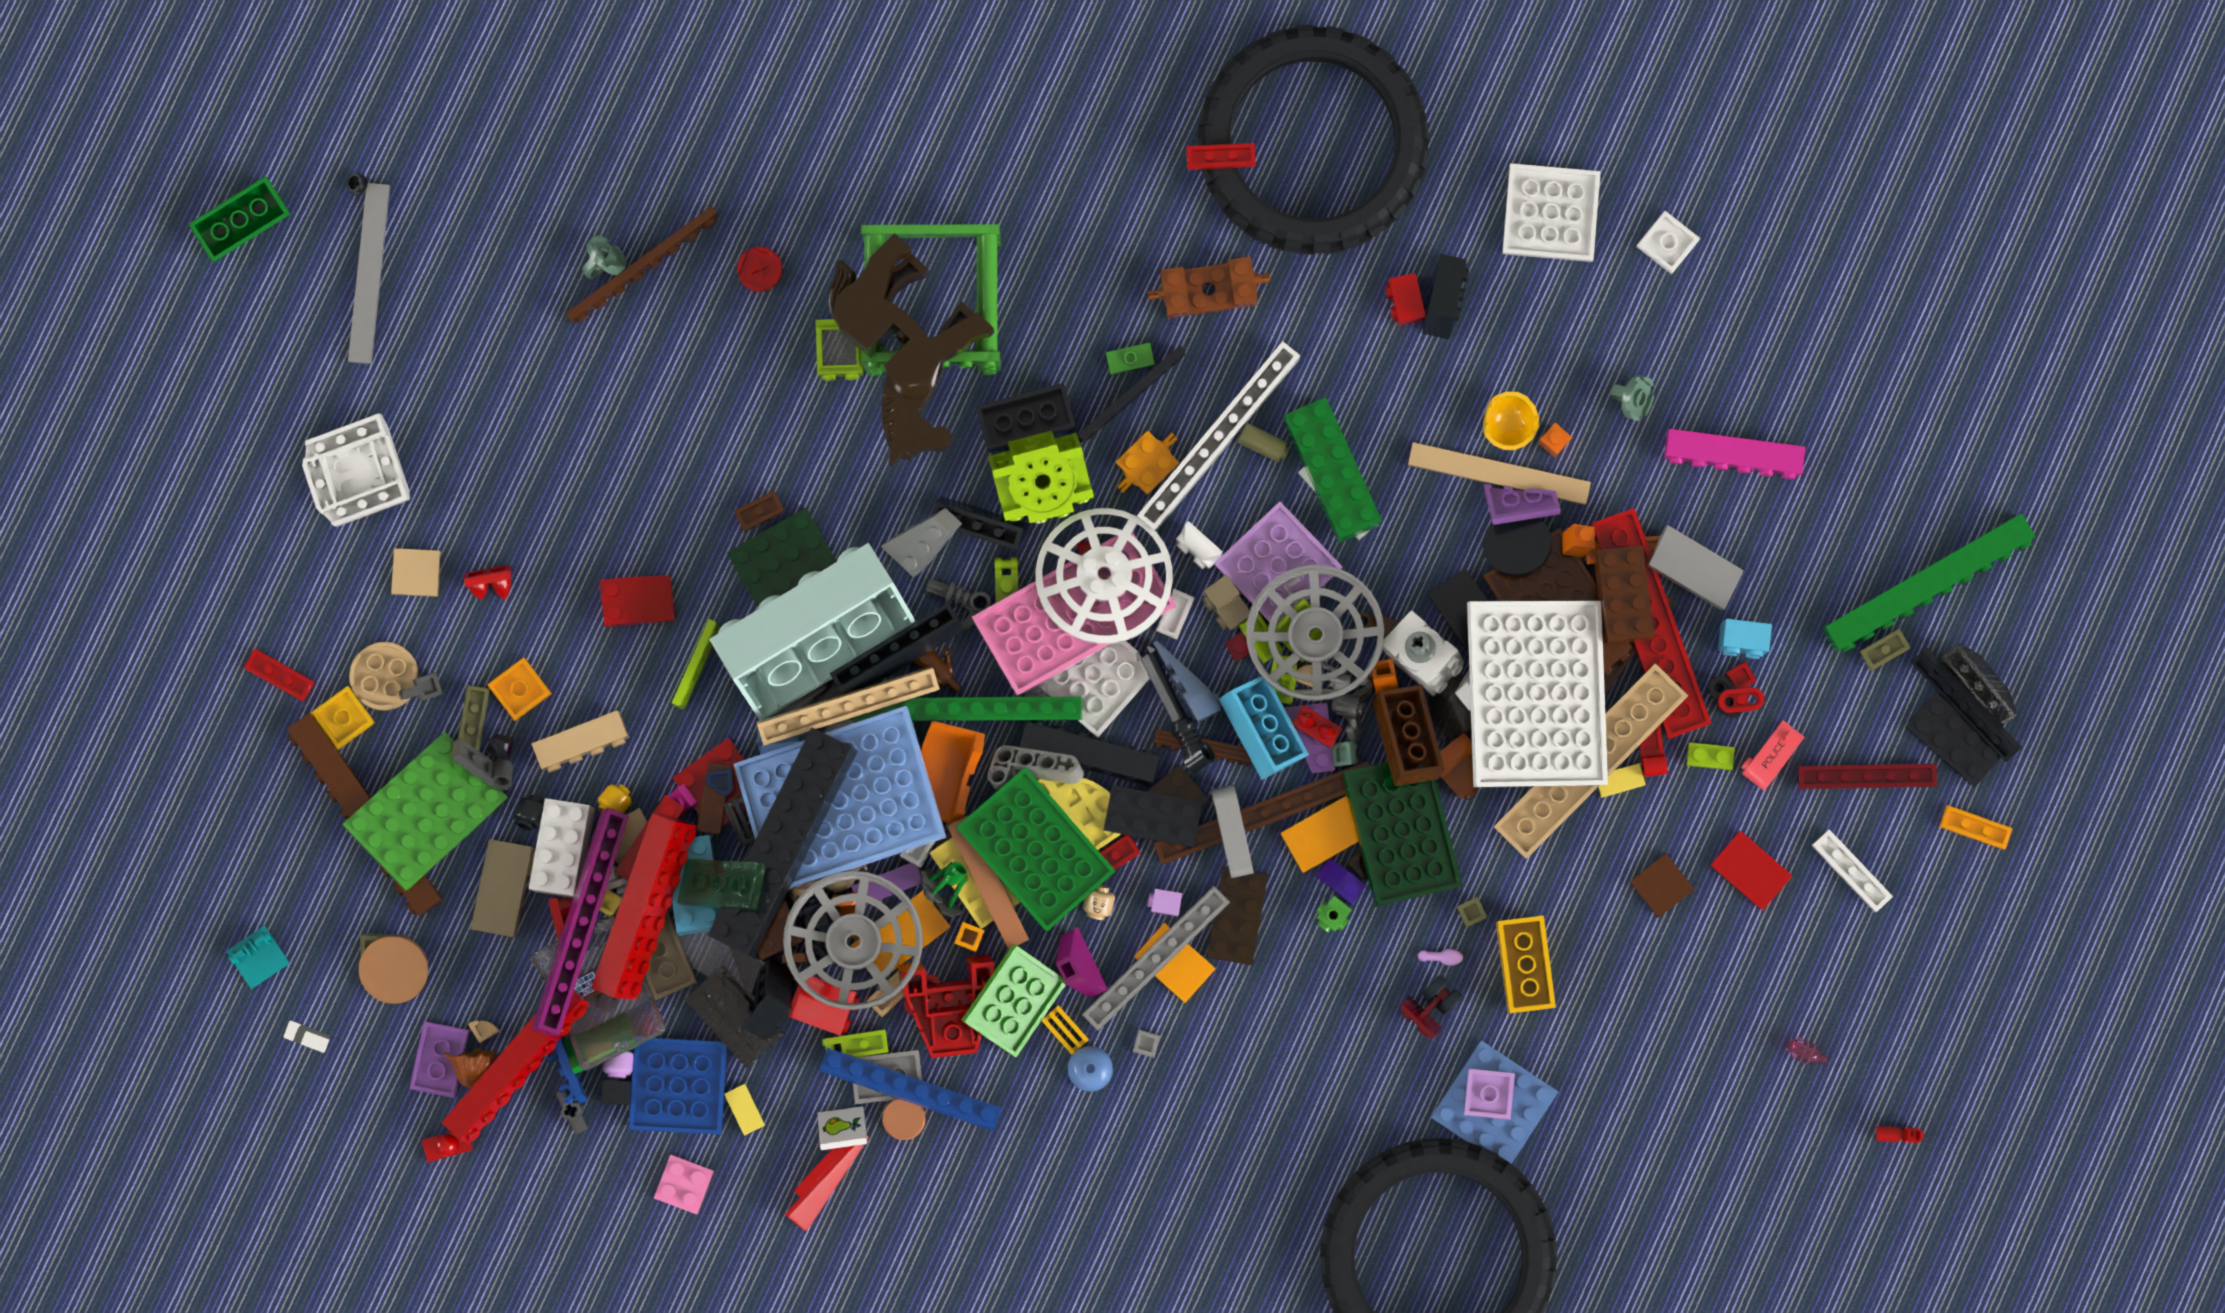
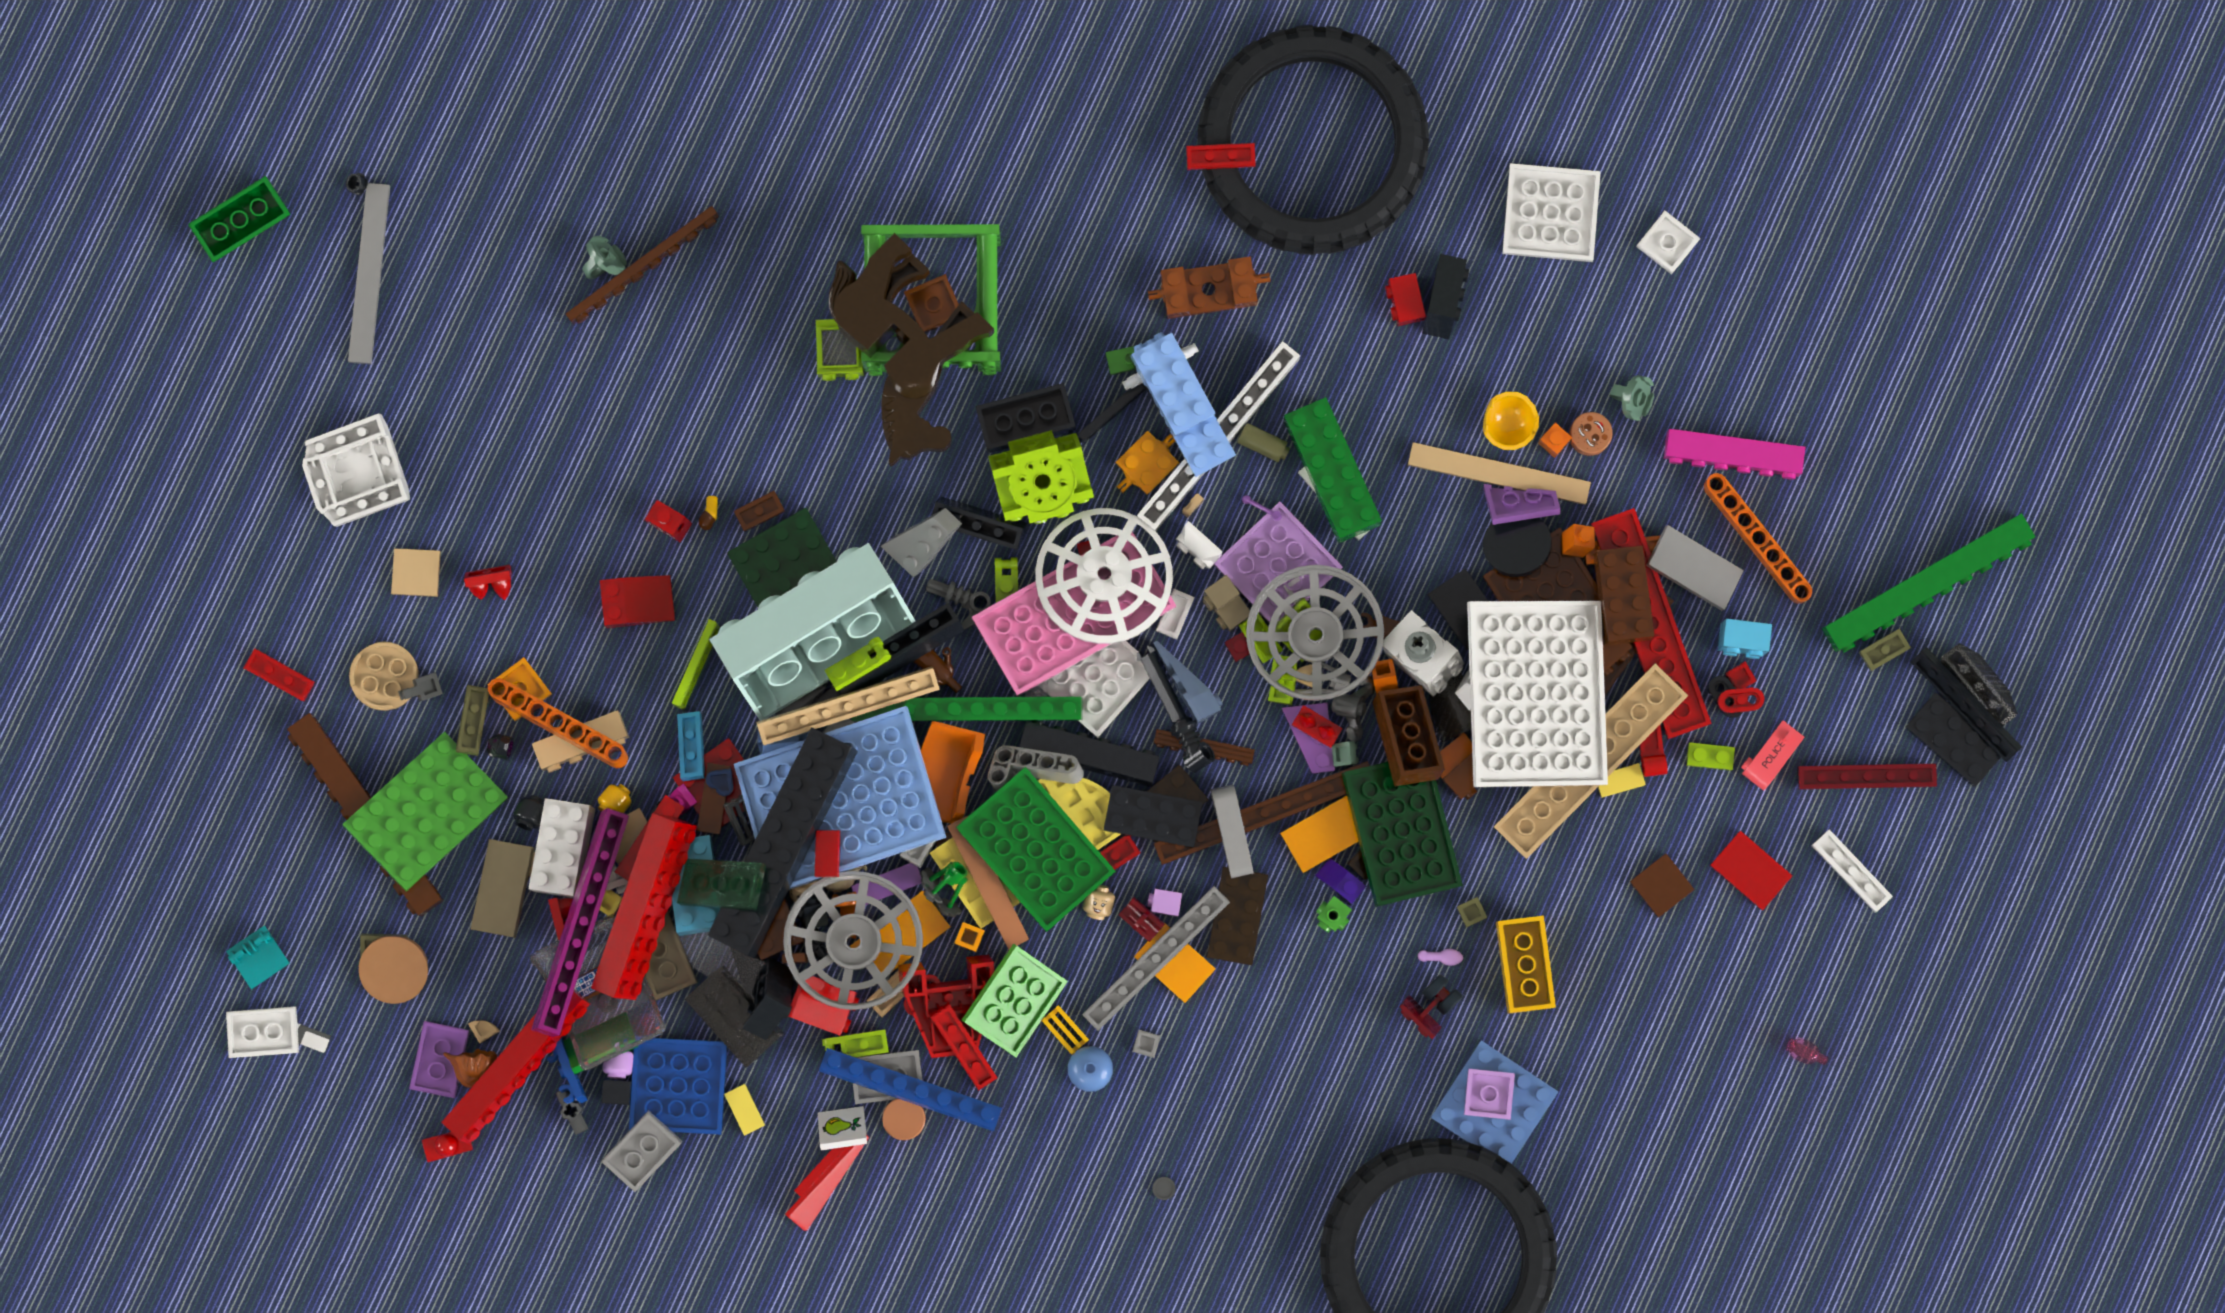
yellow tile [311,686,375,750] -> none
dark grey plate [452,738,513,790] -> none
bright pink plate [654,1155,714,1214] -> none
red tile [737,246,783,292] -> none
magenta slope [1056,927,1108,998] -> none
medium azure brick [1219,676,1309,780] -> none
red bar [1876,1126,1924,1143] -> none
light orange tile [1939,805,2012,850] -> none
none -> white tile [226,1007,299,1058]
none -> orange beam [488,678,628,768]
none -> light grey tile [601,1110,683,1192]
none -> red torso [643,500,692,543]
none -> dark azure plate [677,711,705,781]
none -> arm [698,496,718,530]
none -> red tile [815,830,841,877]
none -> lime plate [824,637,891,691]
none -> dark orange tile [904,274,959,333]
none -> red tile [929,1002,997,1091]
none -> dark red hips [1119,897,1165,942]
none -> light blue piece [1122,332,1236,477]
none -> dark grey piece [1152,1177,1176,1200]
none -> tan tile [1182,494,1204,518]
none -> medium lavender hinge [1242,495,1282,521]
none -> nougat head [1569,412,1612,456]
none -> orange beam [1704,473,1812,604]

